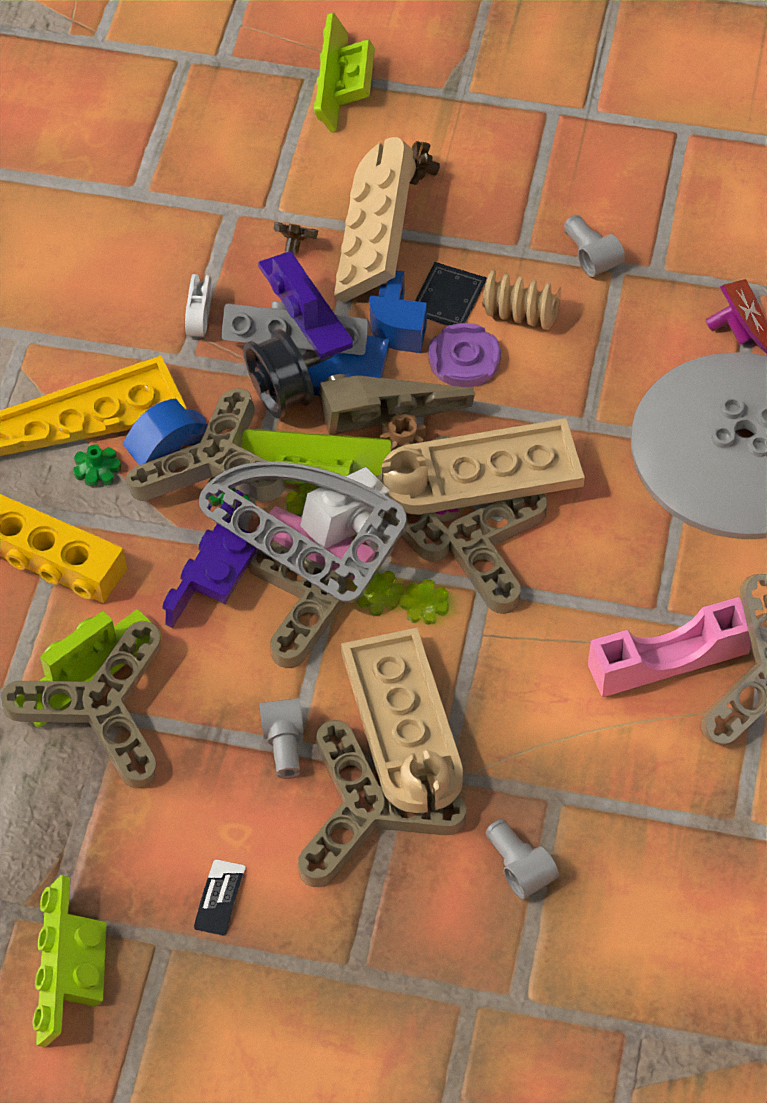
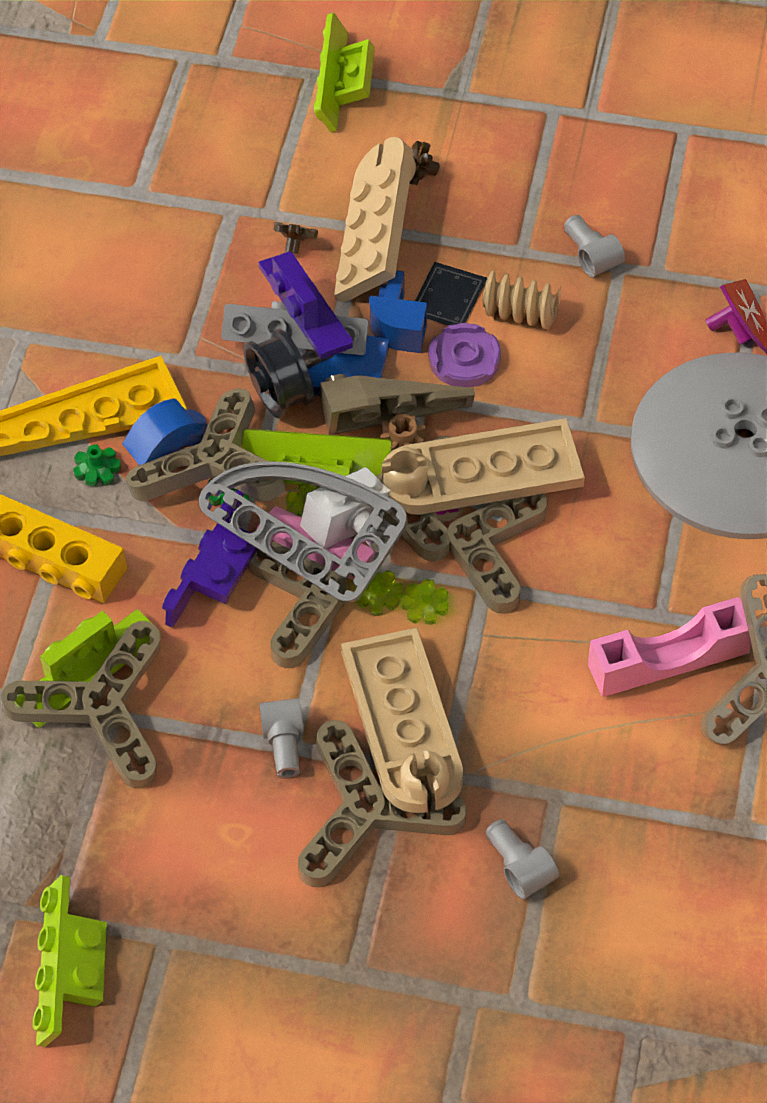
white piece [185,274,212,337] -> none
sticker [194,860,245,936] -> none

